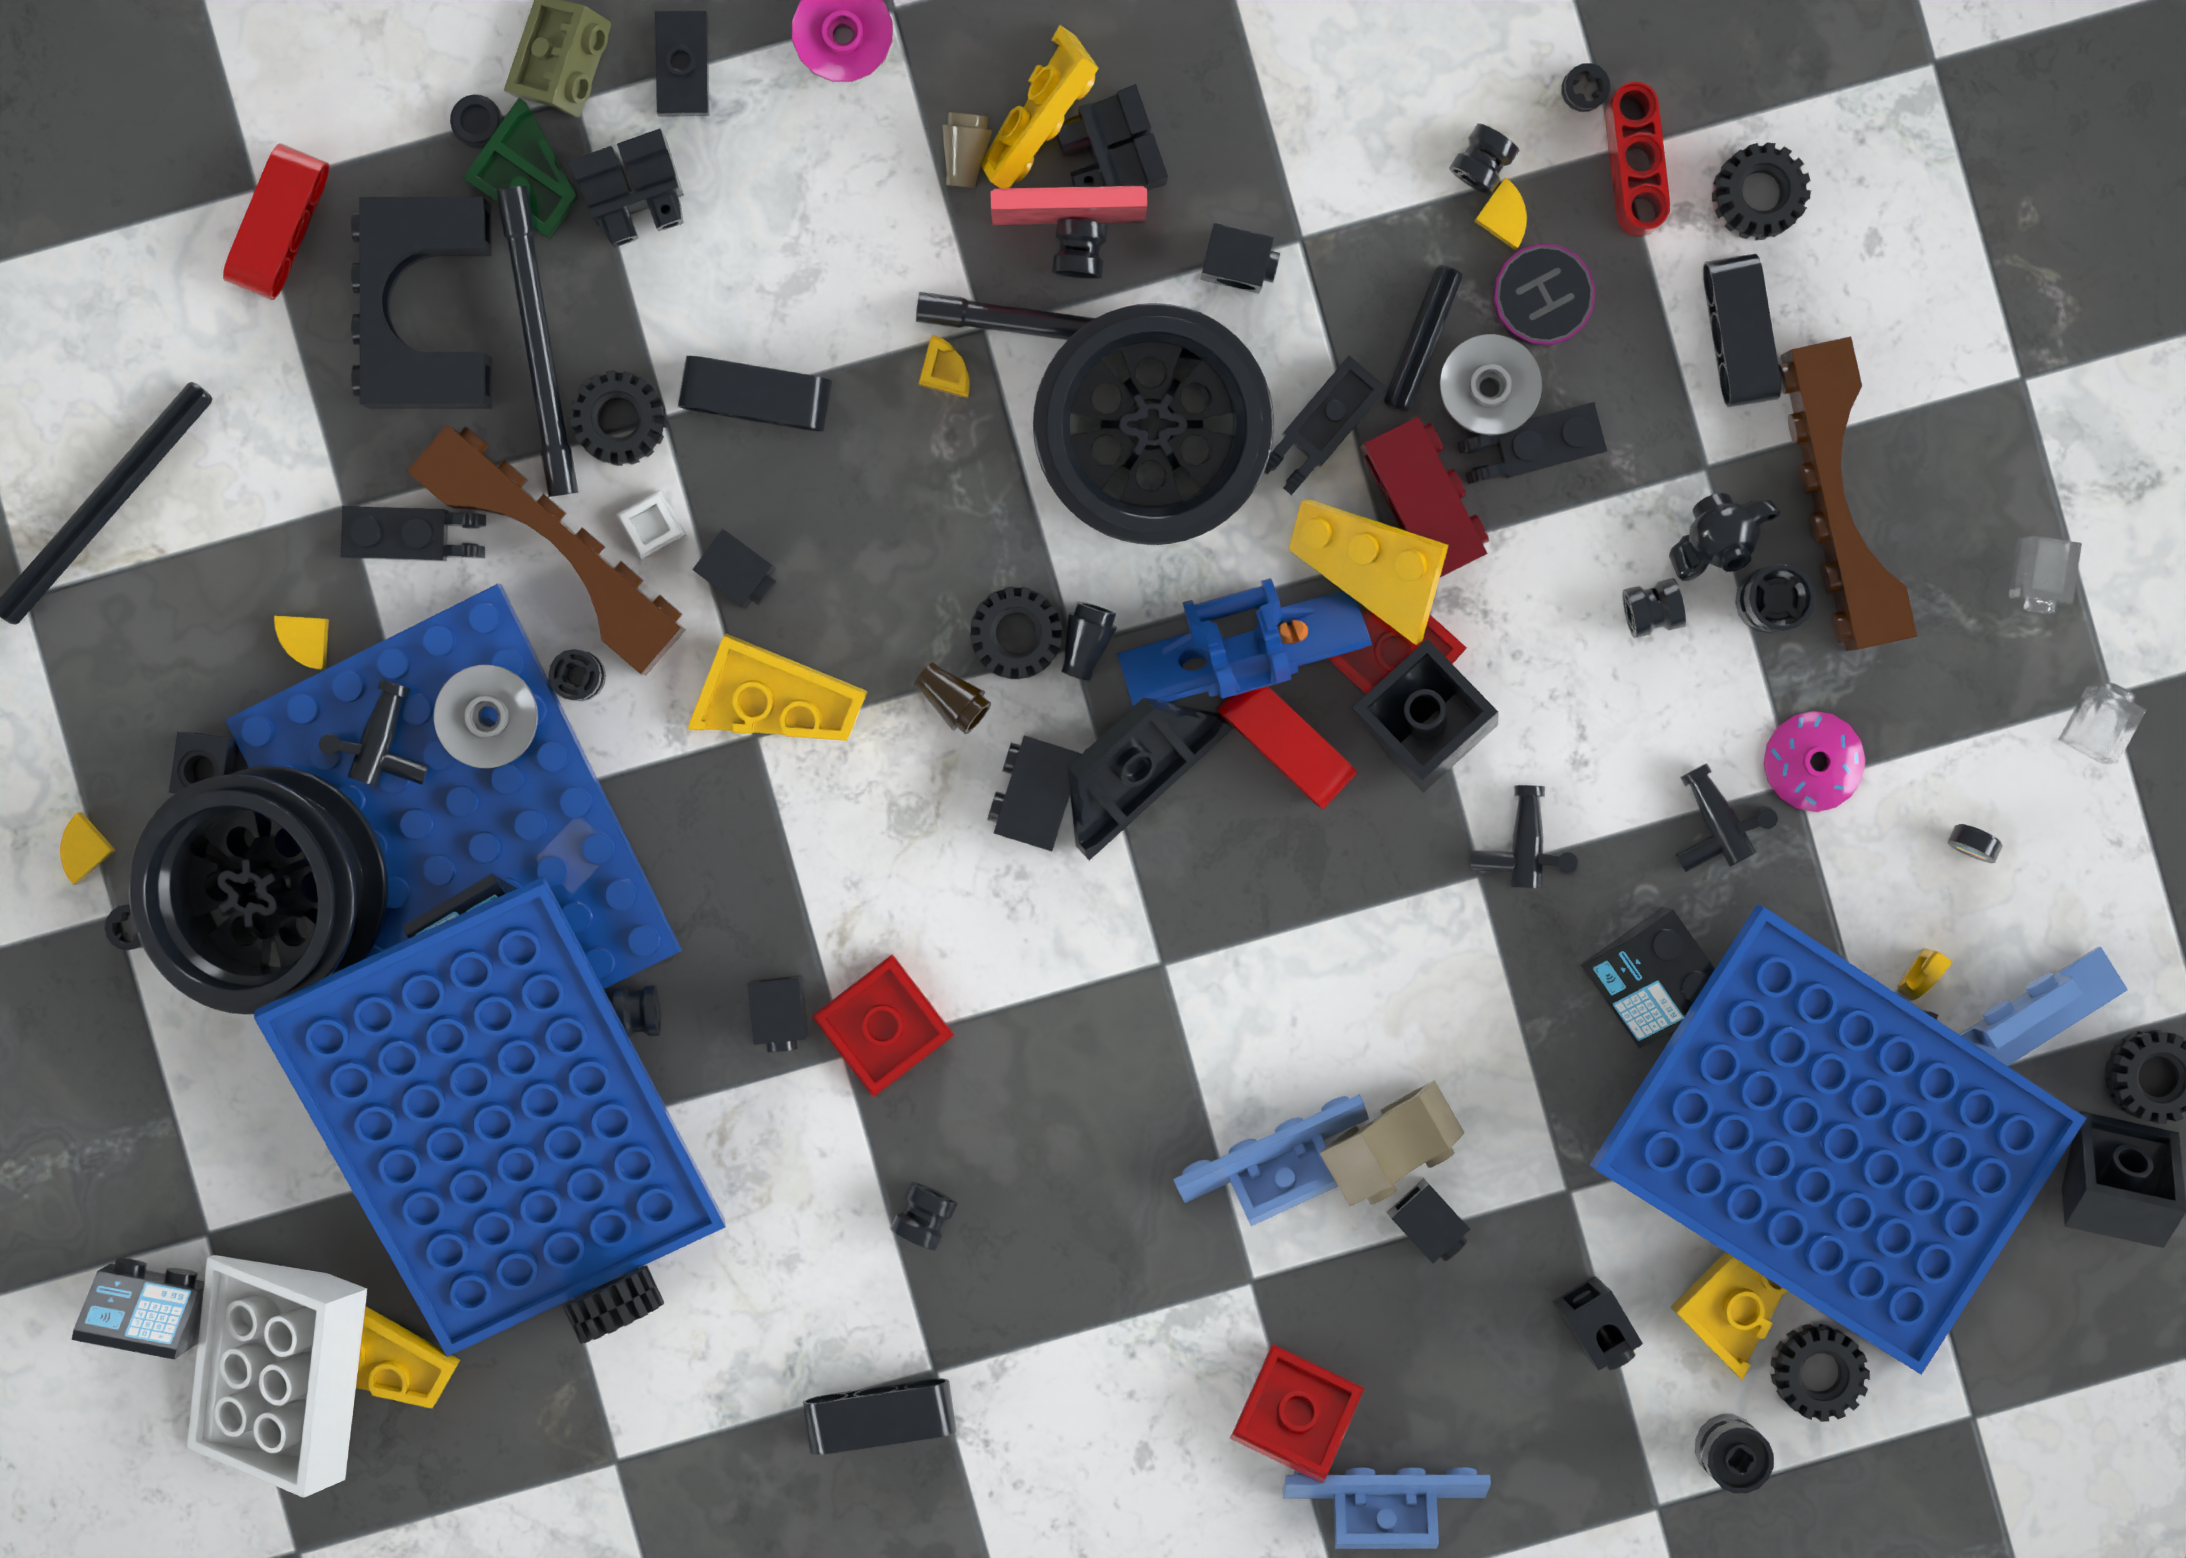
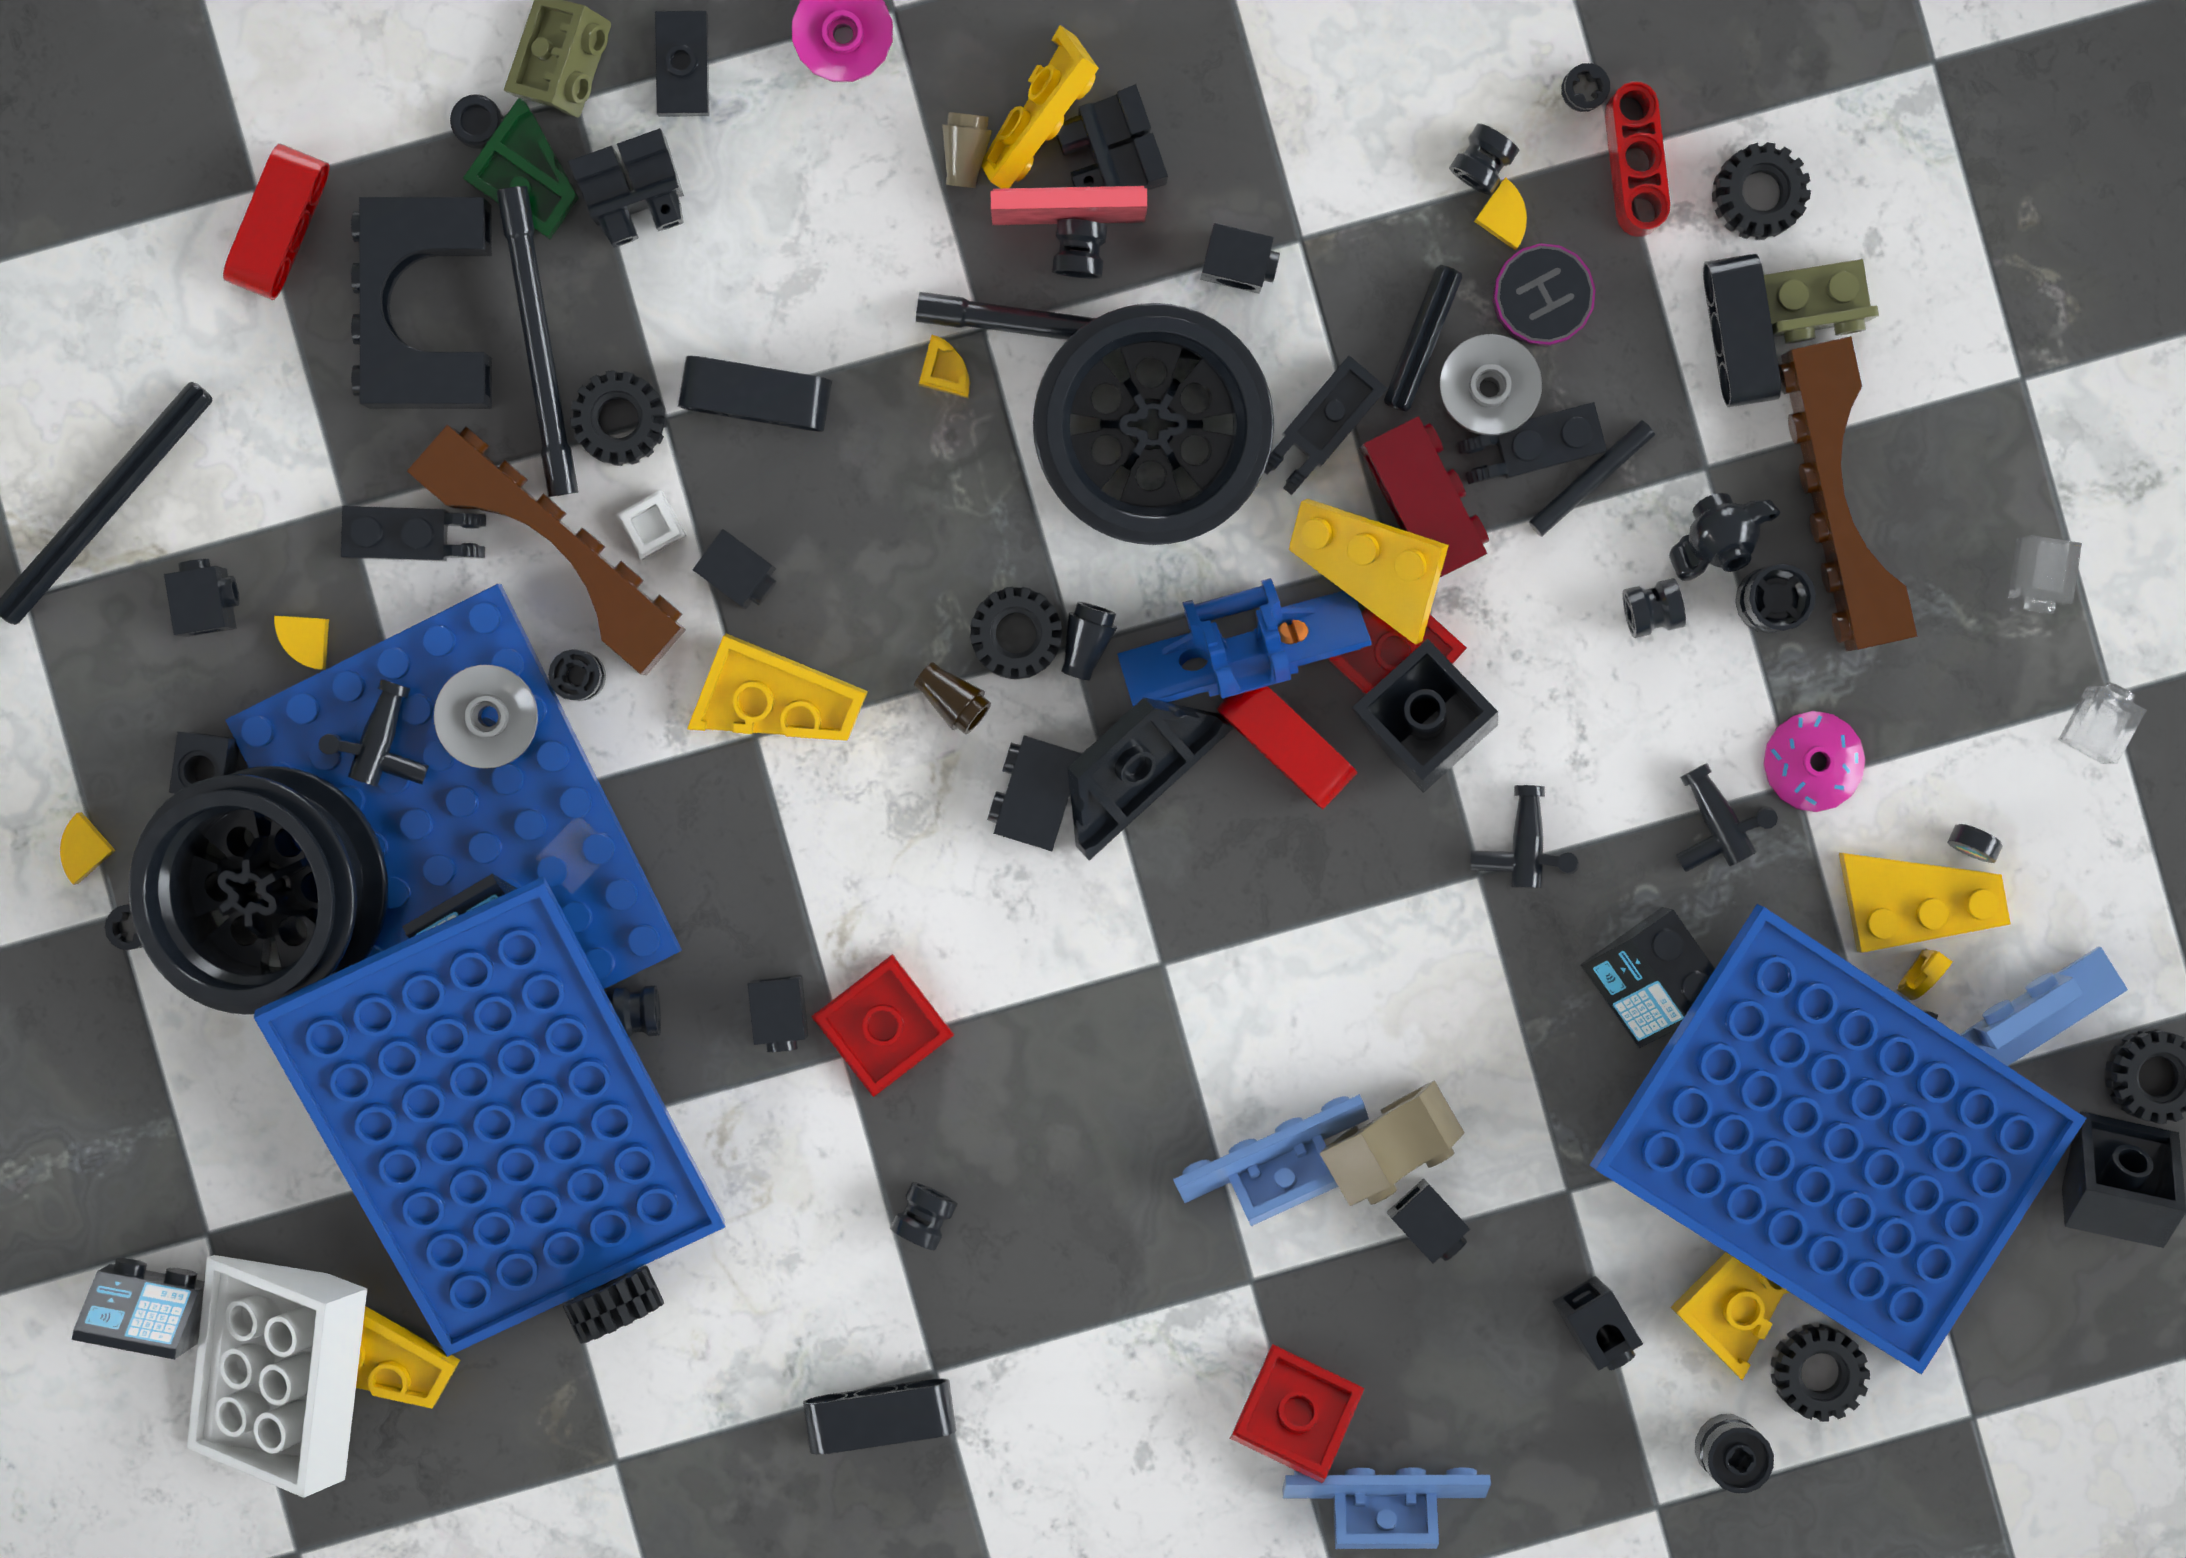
none -> black brick [164,559,239,637]
none -> black bar [1528,420,1655,537]
none -> olive bracket [1764,259,1879,344]
none -> yellow wing [1839,853,2011,953]

